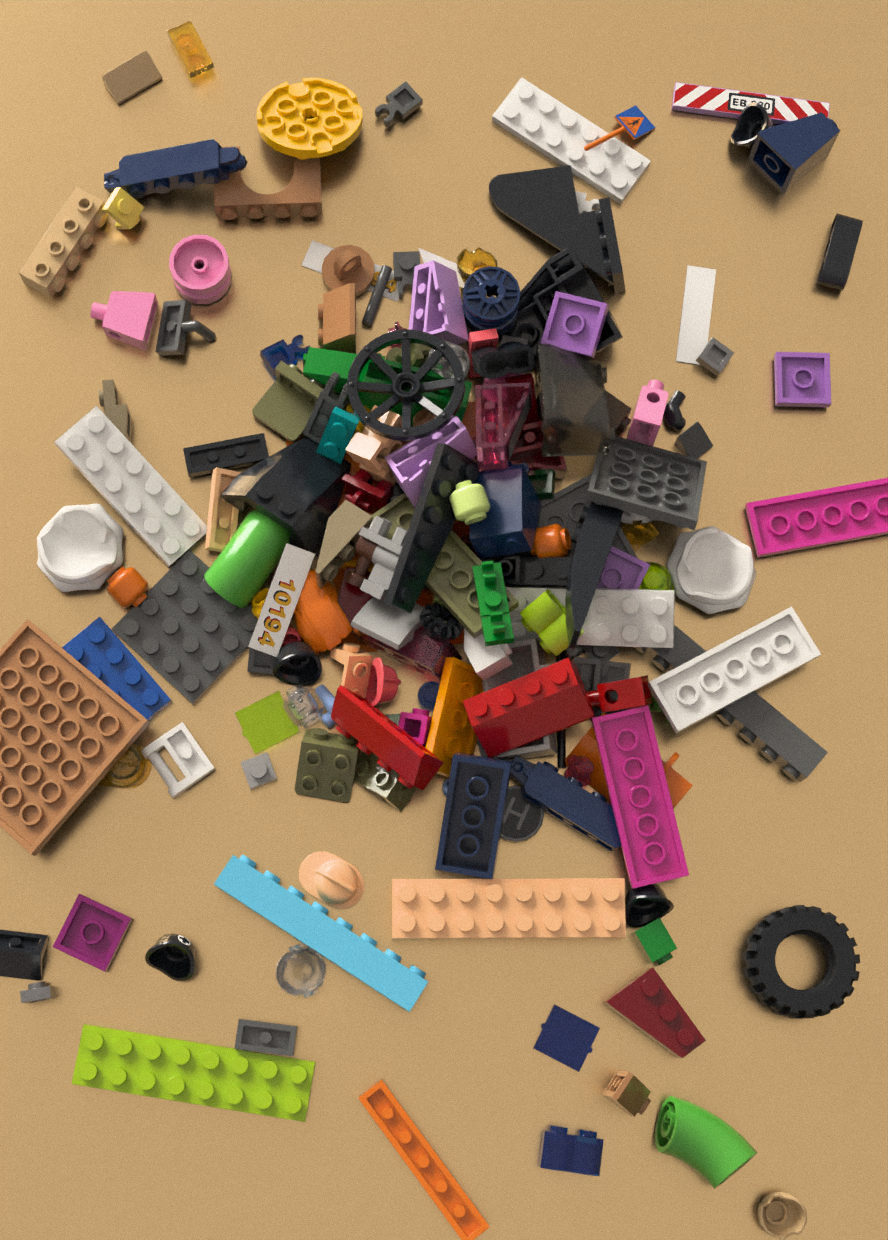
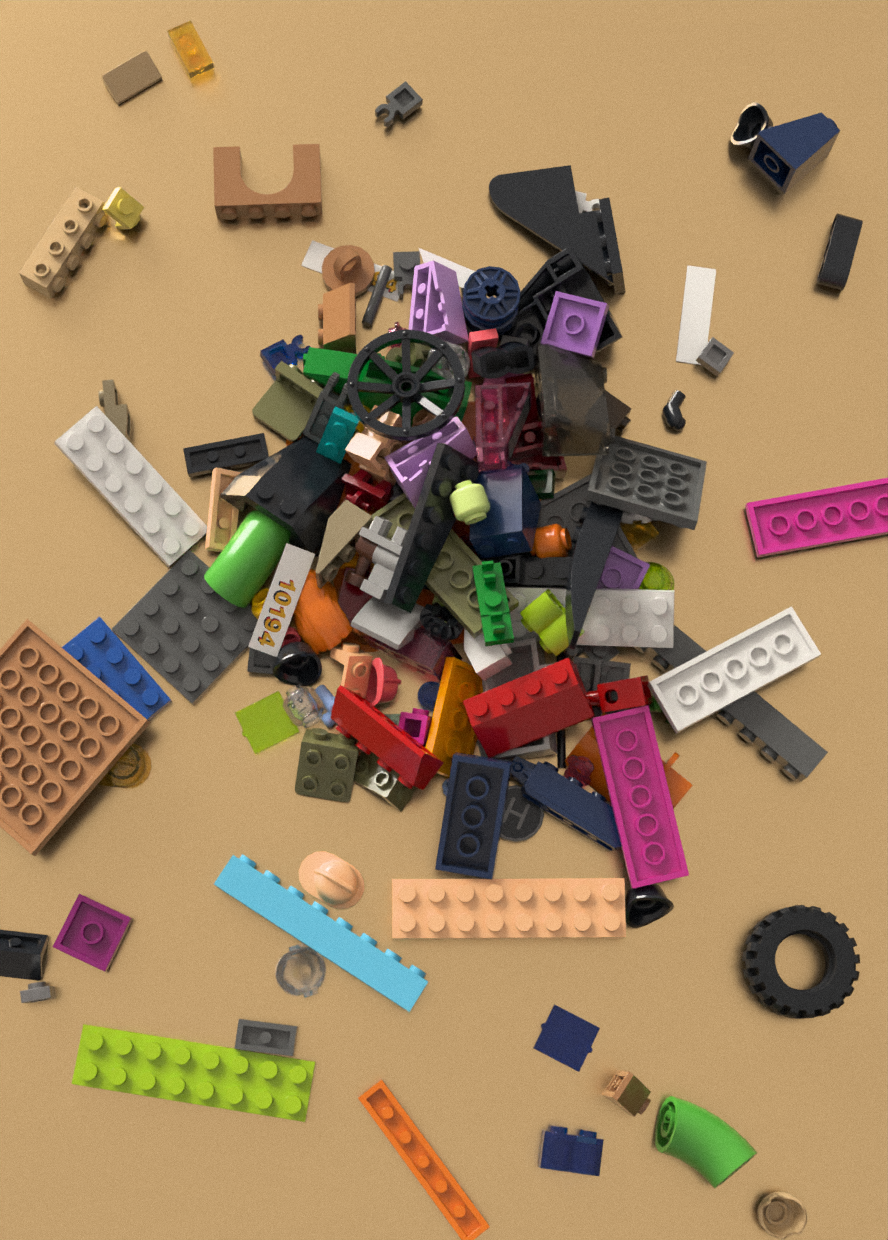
white piece [37,504,123,592] -> none
bright pink torso [91,291,158,350] -> none
dark blue hinge [104,139,248,198] -> none
orange head [107,566,149,608] -> none
white plate [141,722,215,799] -> none
black helmet [145,934,195,981] -> none
dark grey plate [155,300,215,356] -> none
bright pink wheel [169,235,232,304] -> none
light grey plate [240,752,278,790] -> none
yellow plate [257,78,363,160] -> none
clear yellow hair [457,247,498,283] -> none
white plate [492,78,651,204] -> none
piece [584,105,656,151] -> none
dark red wedge [602,967,706,1058] -> none
bright pink torso [626,380,669,446] -> none
green brick [631,918,677,966] -> none
white piece [667,526,756,614] -> none
tile [672,82,830,125] -> none
dark grey slope [675,421,713,459] -> none
medium lavender plate [774,352,831,407] -> none

